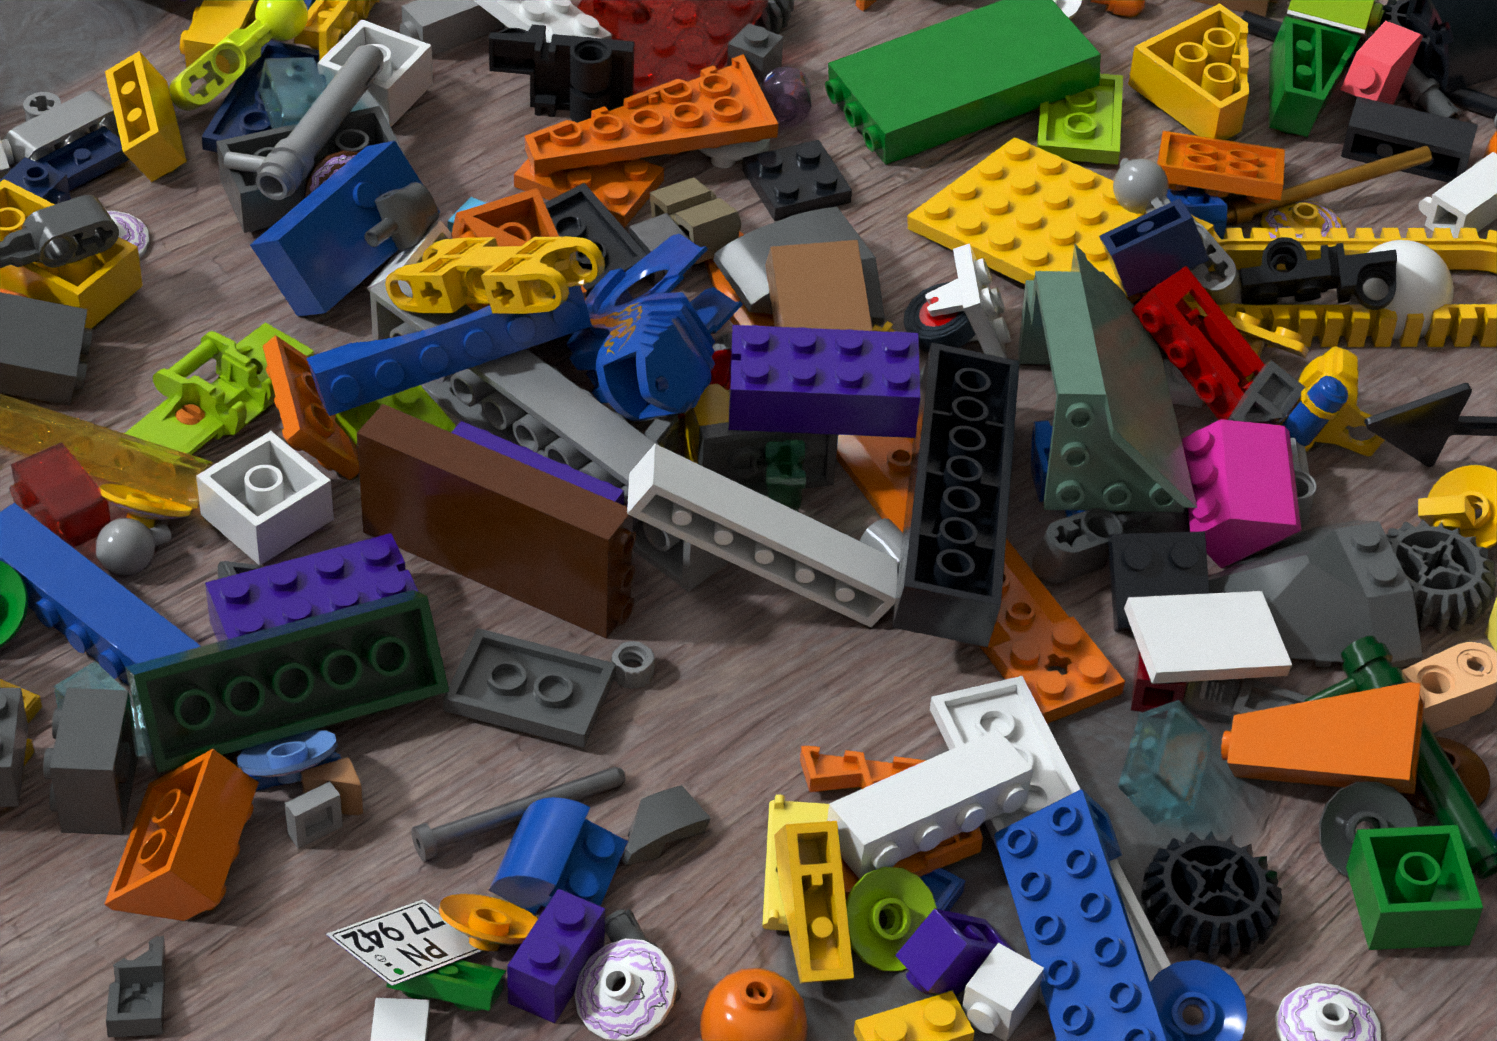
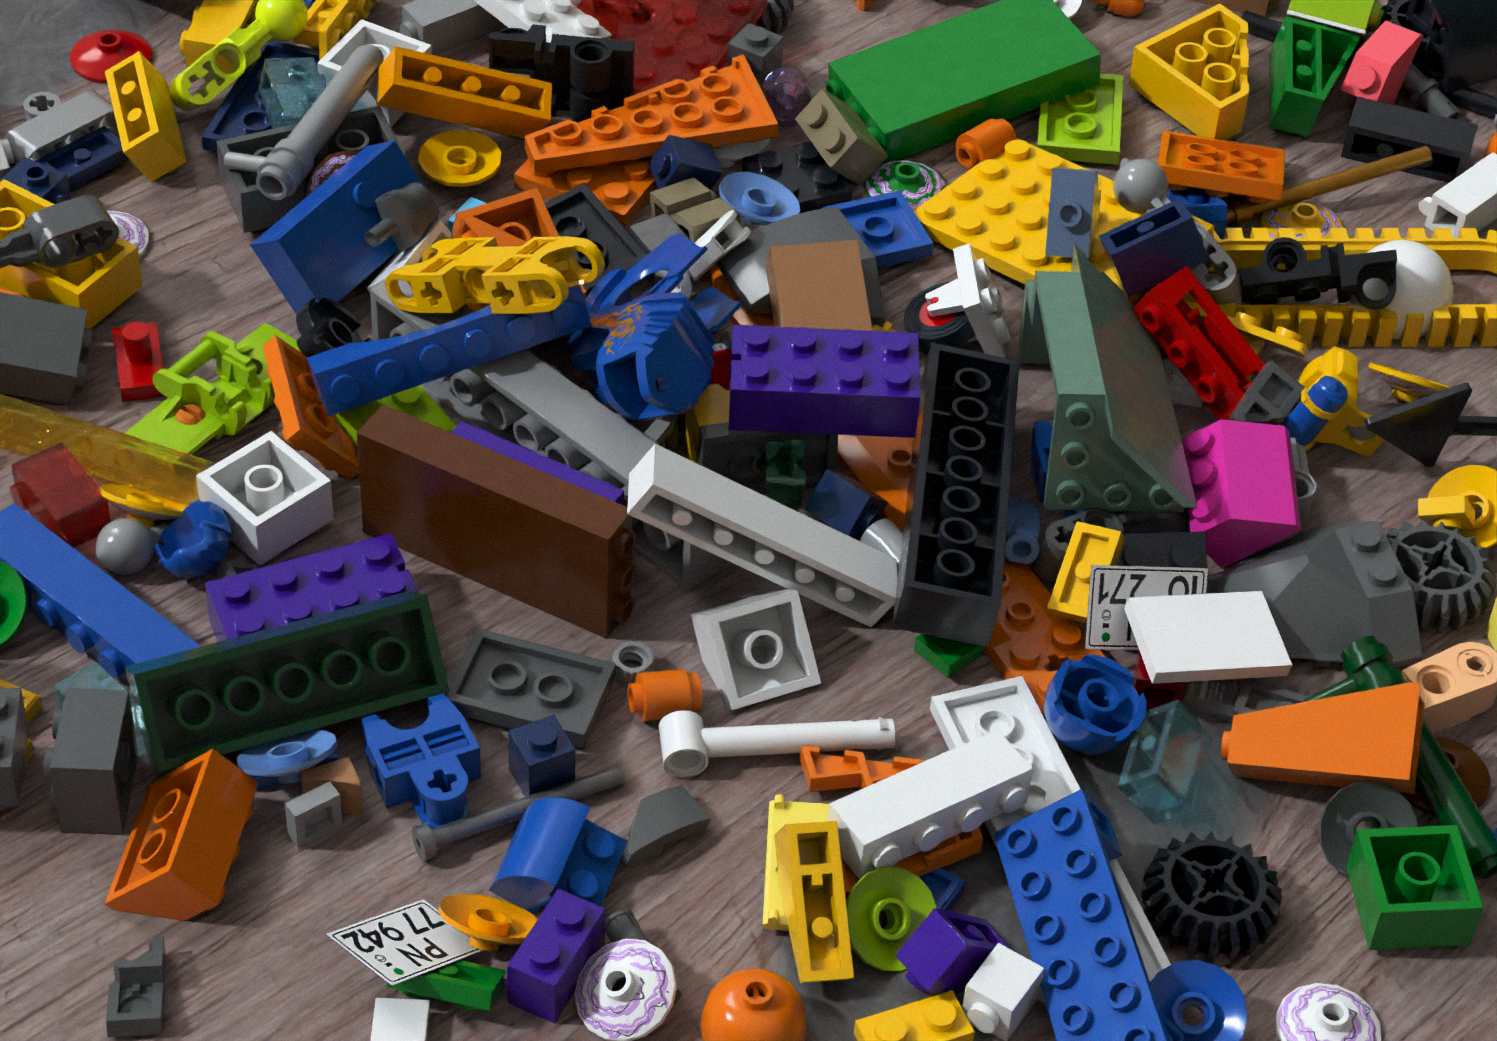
none -> red dish [70,30,152,84]
none -> red tile [112,322,165,402]
none -> blue hair [155,499,232,578]
none -> black plate [296,297,371,358]
none -> blue piece [361,693,481,829]
none -> light orange brick [376,46,552,139]
none -> yellow dish [418,130,502,187]
none -> dark blue brick [508,714,575,797]
none -> orange brick [627,669,703,722]
none -> dark blue brick [649,135,722,190]
none -> white piece [654,210,751,299]
none -> white piece [659,710,895,778]
none -> white slope [690,589,821,710]
none -> medium blue dish [719,172,800,225]
none -> dark tan brick [795,89,888,186]
none -> dark blue brick [804,469,888,540]
none -> blue plate [823,190,933,268]
none -> dish [864,159,947,211]
none -> green plate [914,634,983,678]
none -> orange brick [955,118,1017,170]
none -> medium blue piece [1005,496,1040,564]
none -> blue cylinder [1044,654,1147,755]
none -> sand blue brick [1045,167,1101,259]
none -> yellow tile [1047,521,1125,623]
none -> white sticker [1085,565,1208,650]
none -> yellow dish [1368,362,1451,403]

